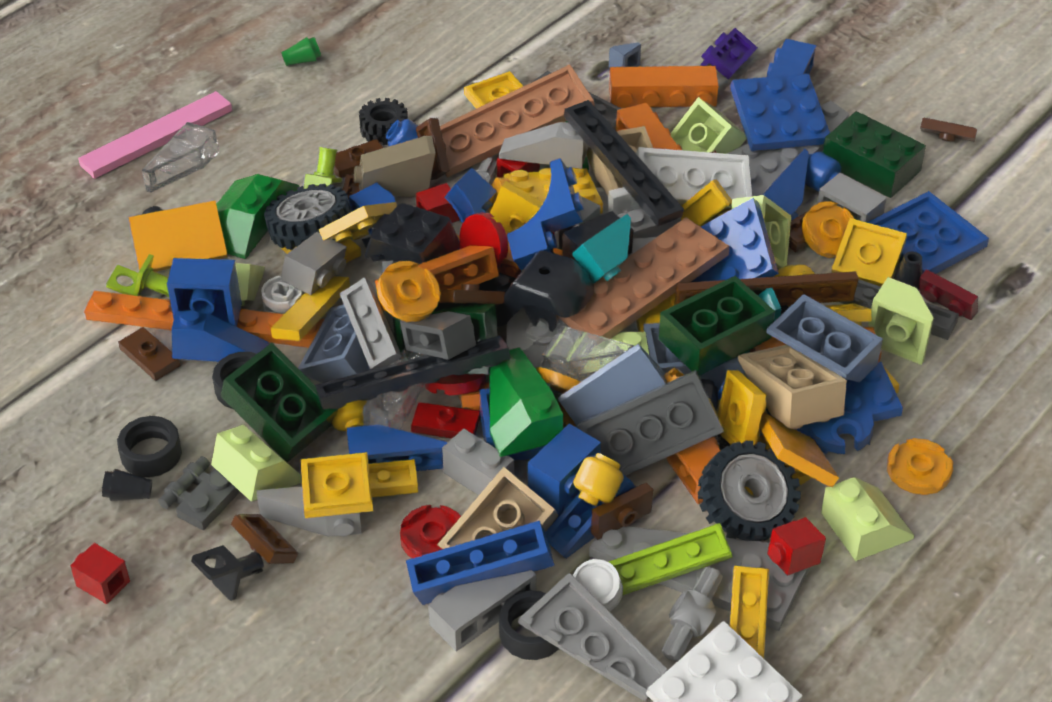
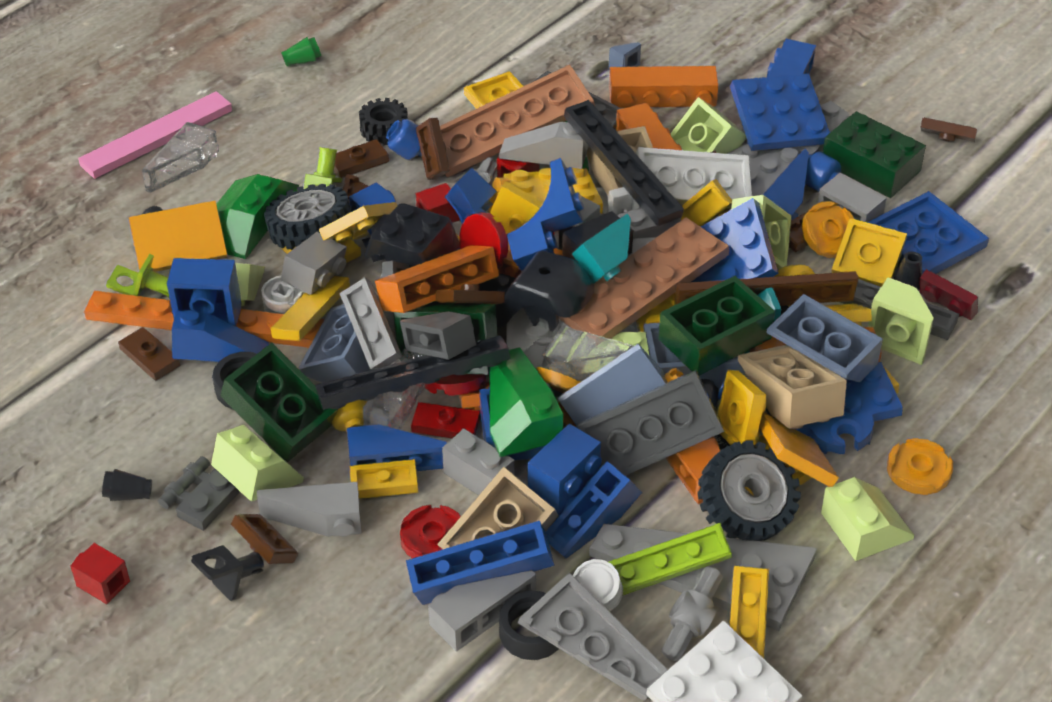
black tyre [117,416,182,478] -> none
yellow plate [301,452,373,518] -> none
dark tan slope [354,136,435,197] -> none
light orange tile [376,261,441,322] -> none
yellow head [573,453,624,506] -> none
reddish brown plate [591,482,654,540] -> none
dark purple bracket [700,28,758,80] -> none
red brick [767,517,826,576] -> none

